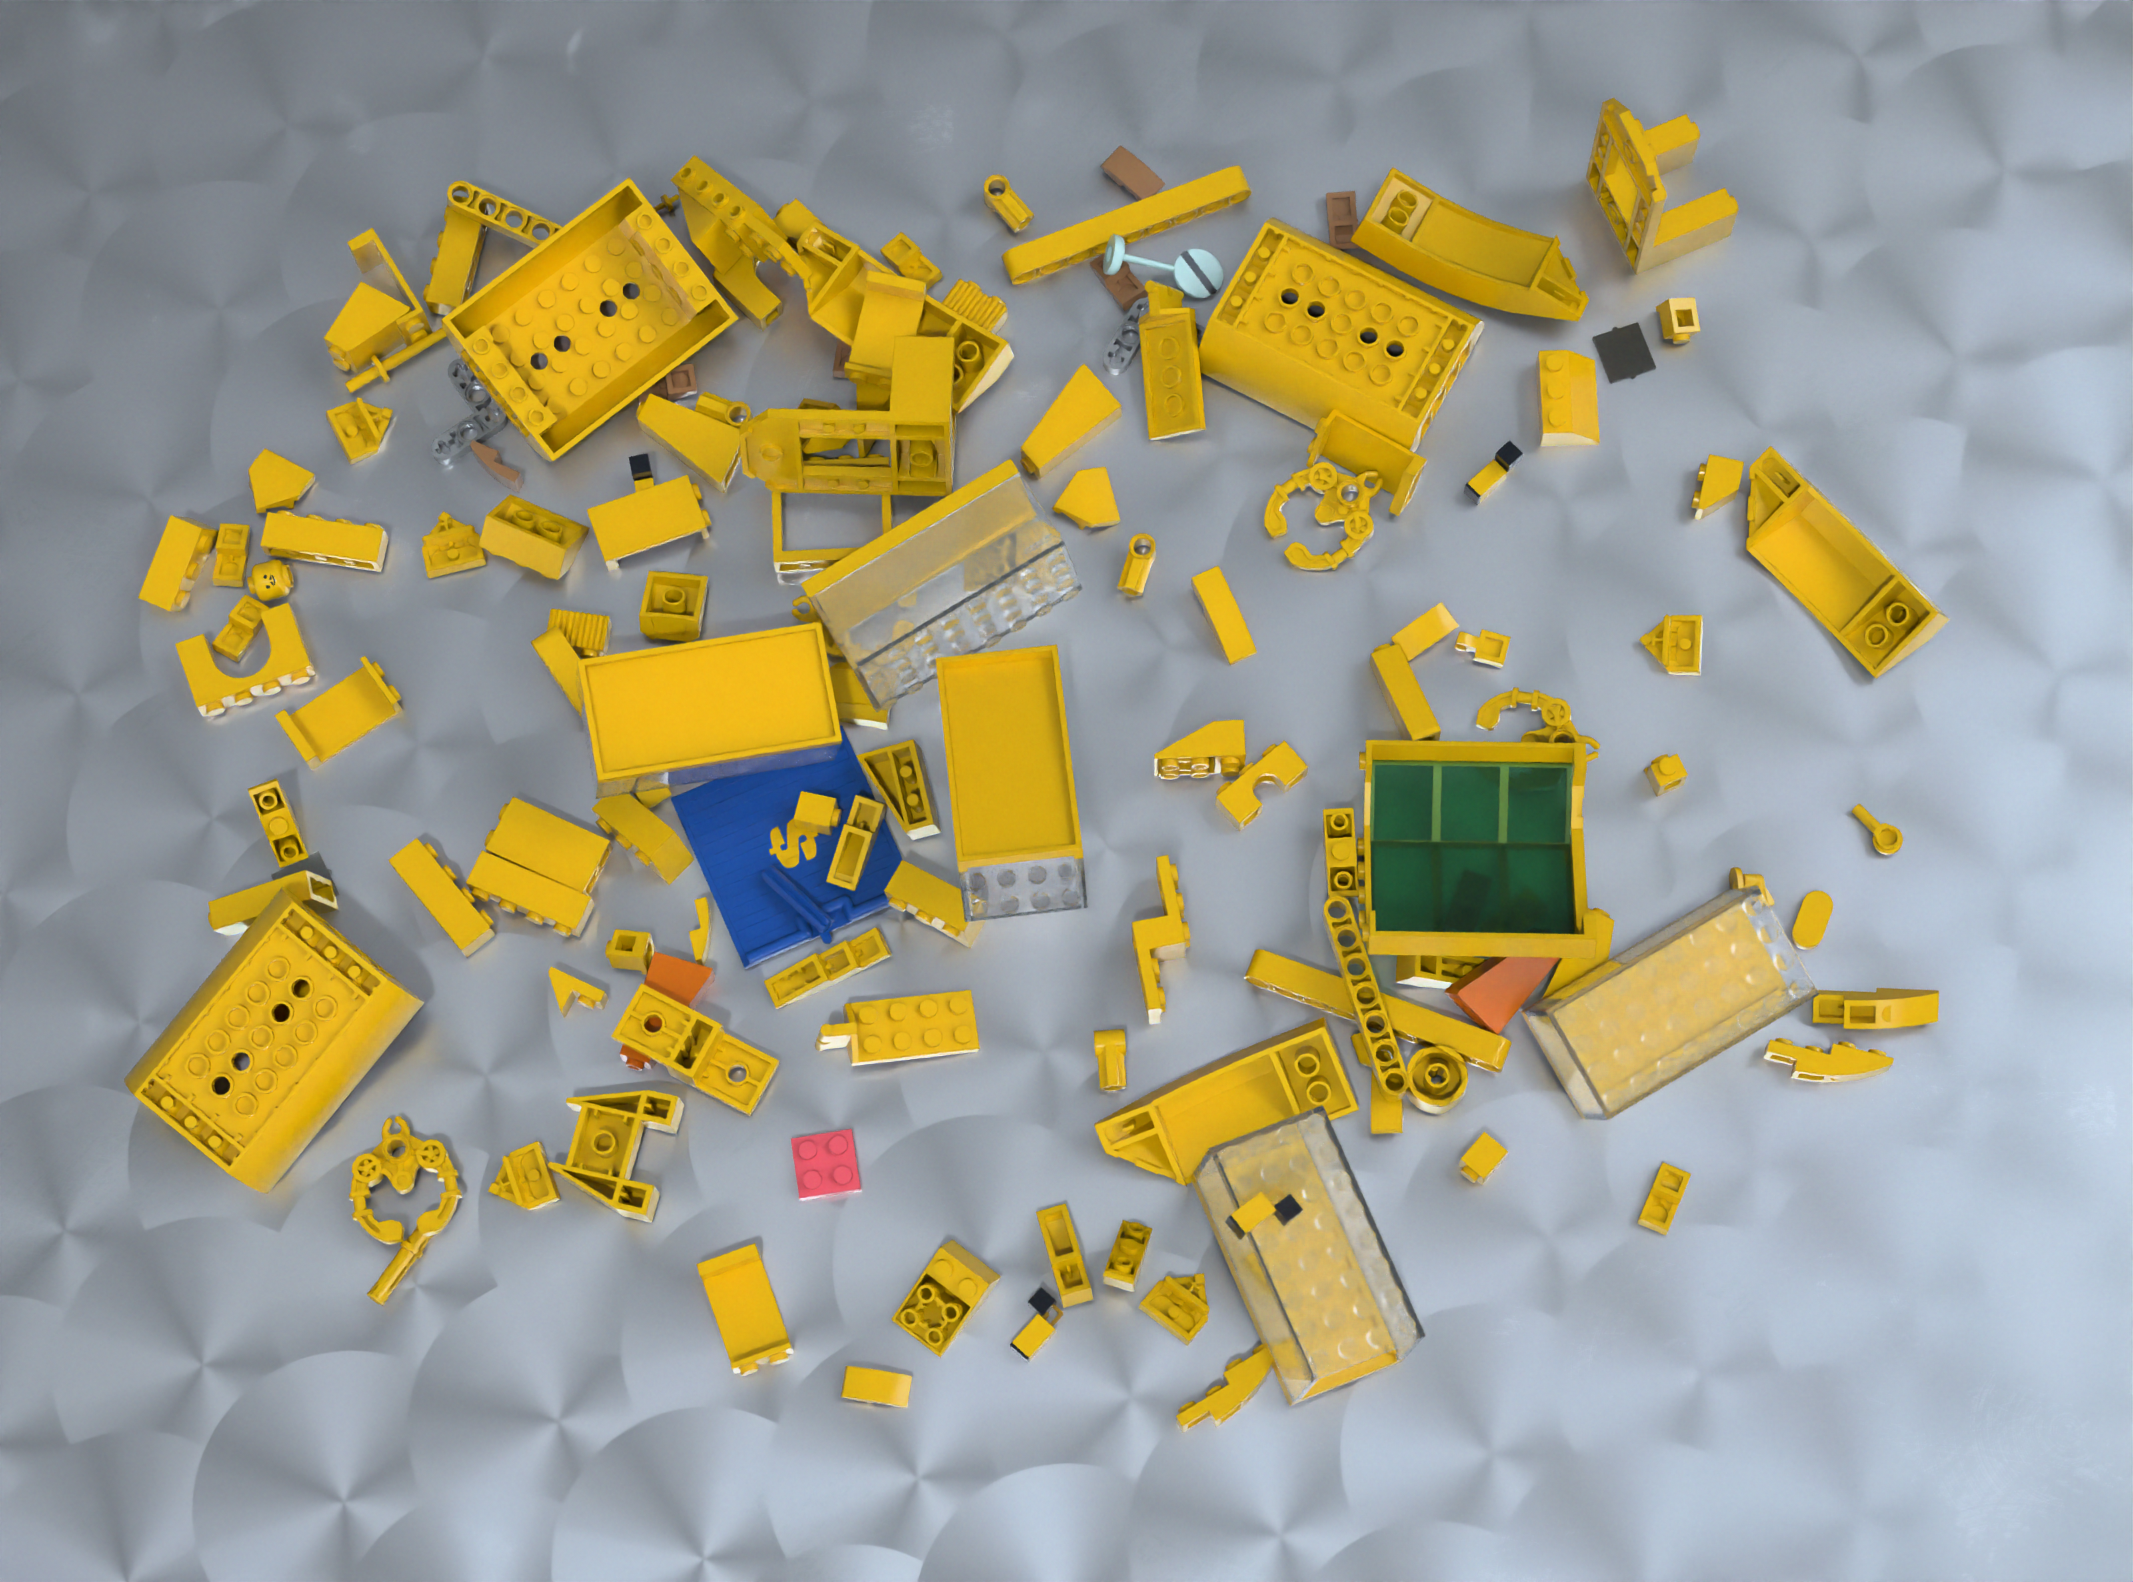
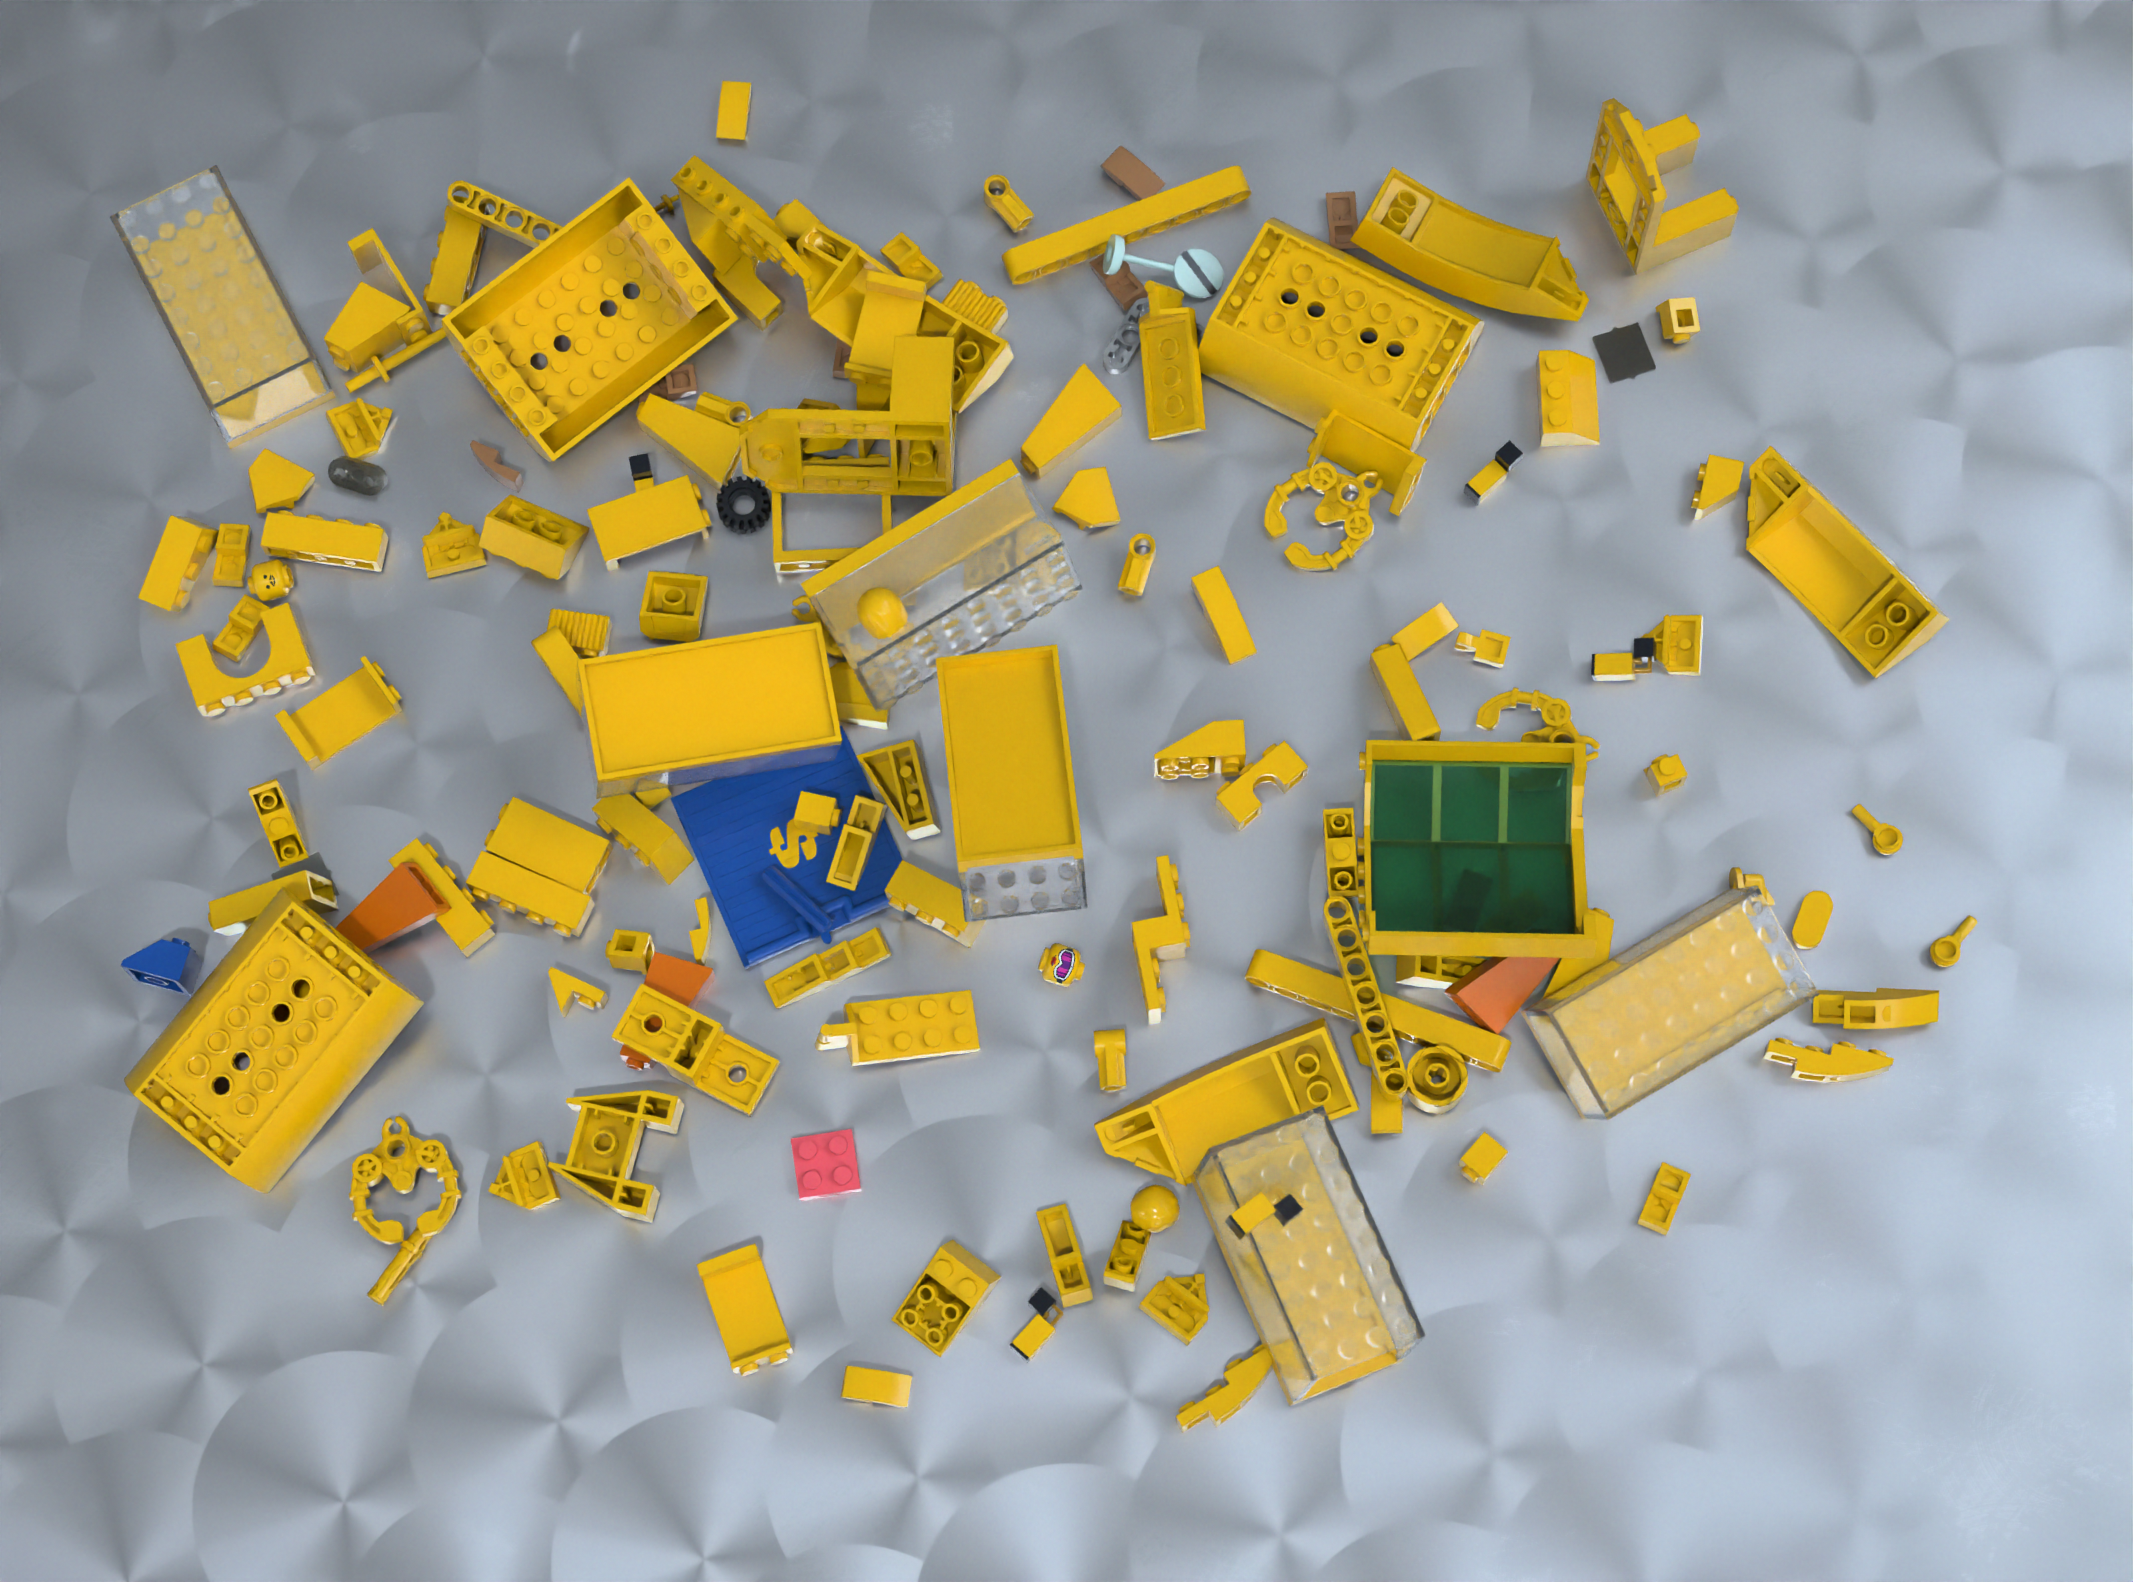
light grey beam [431,359,508,465] -> none
none -> clear piece [110,165,336,449]
none -> blue slope [121,938,203,996]
none -> clear smoke plate [328,456,387,496]
none -> orange slope [335,862,451,954]
none -> yellow slope [716,81,752,140]
none -> black tyre [716,476,771,534]
none -> yellow hair [856,587,908,639]
none -> yellow head [1038,943,1085,987]
none -> yellow hair [1130,1185,1180,1233]
none -> piece [1591,638,1657,681]
none -> yellow plate [1929,916,1978,968]

